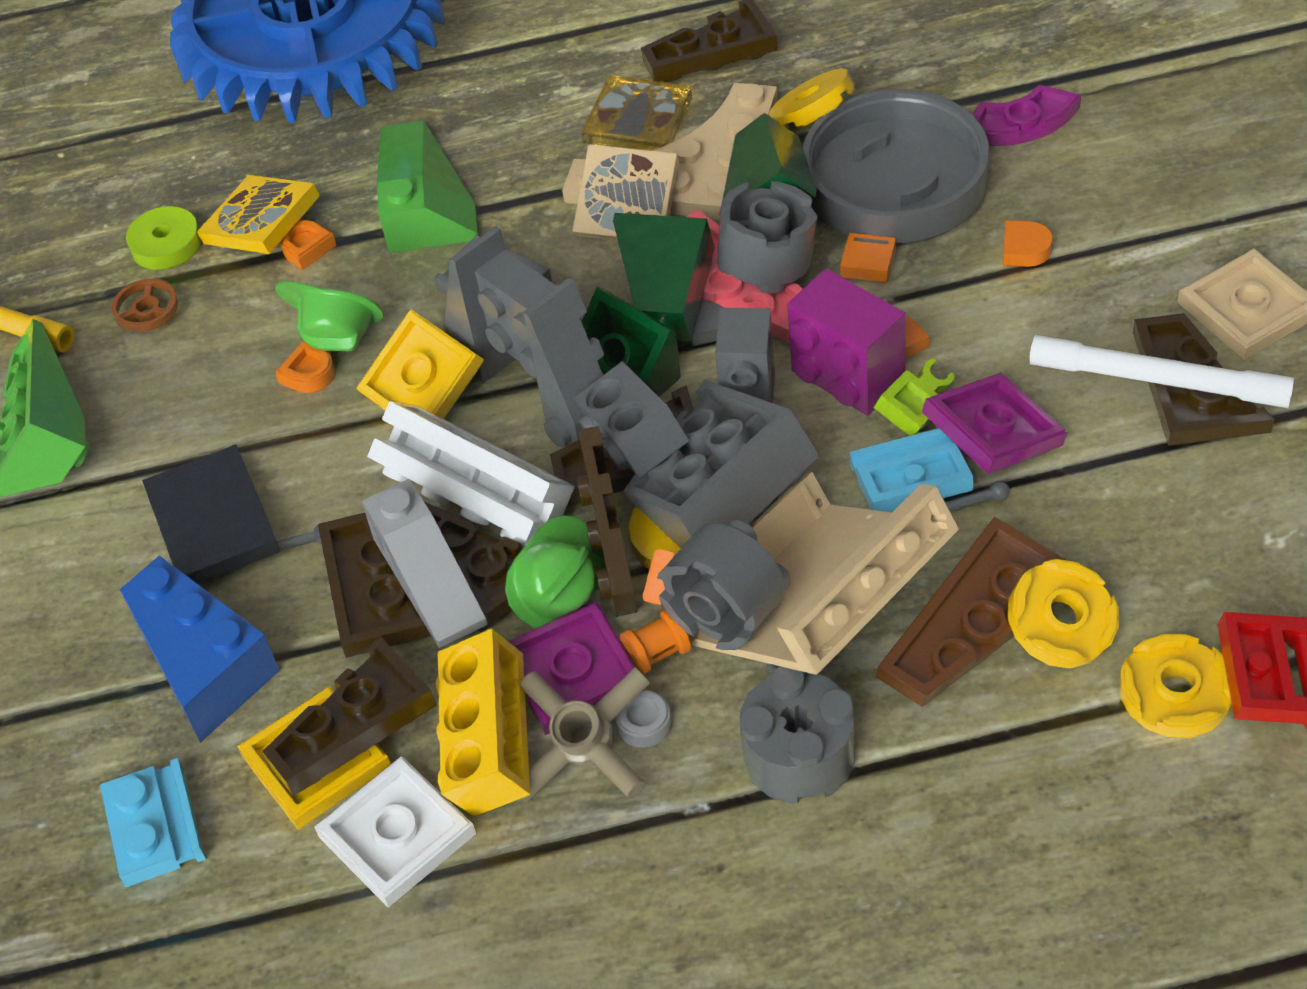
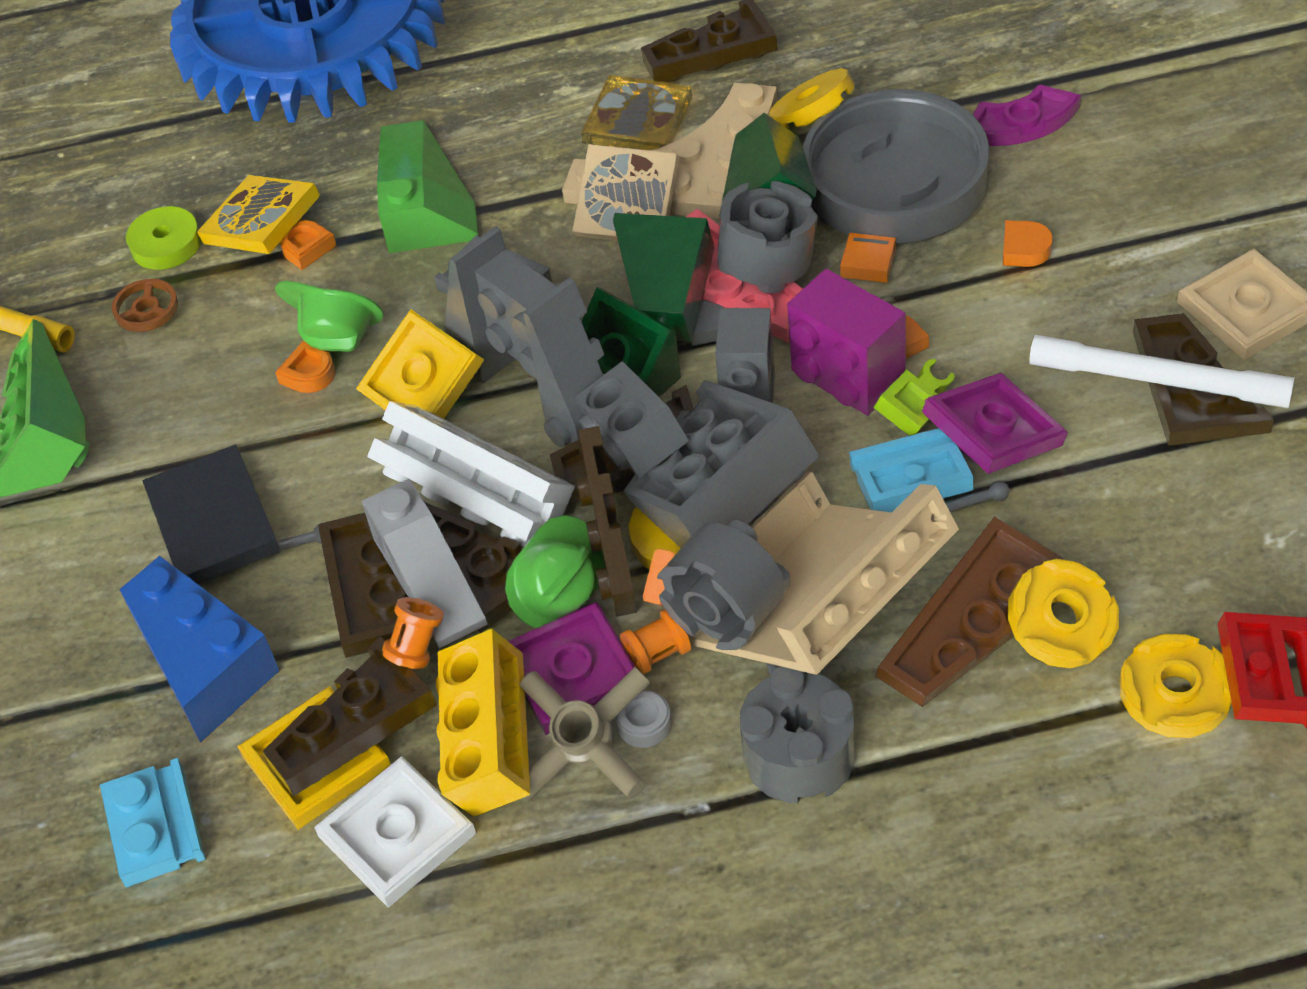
none -> orange bush [382,597,444,669]

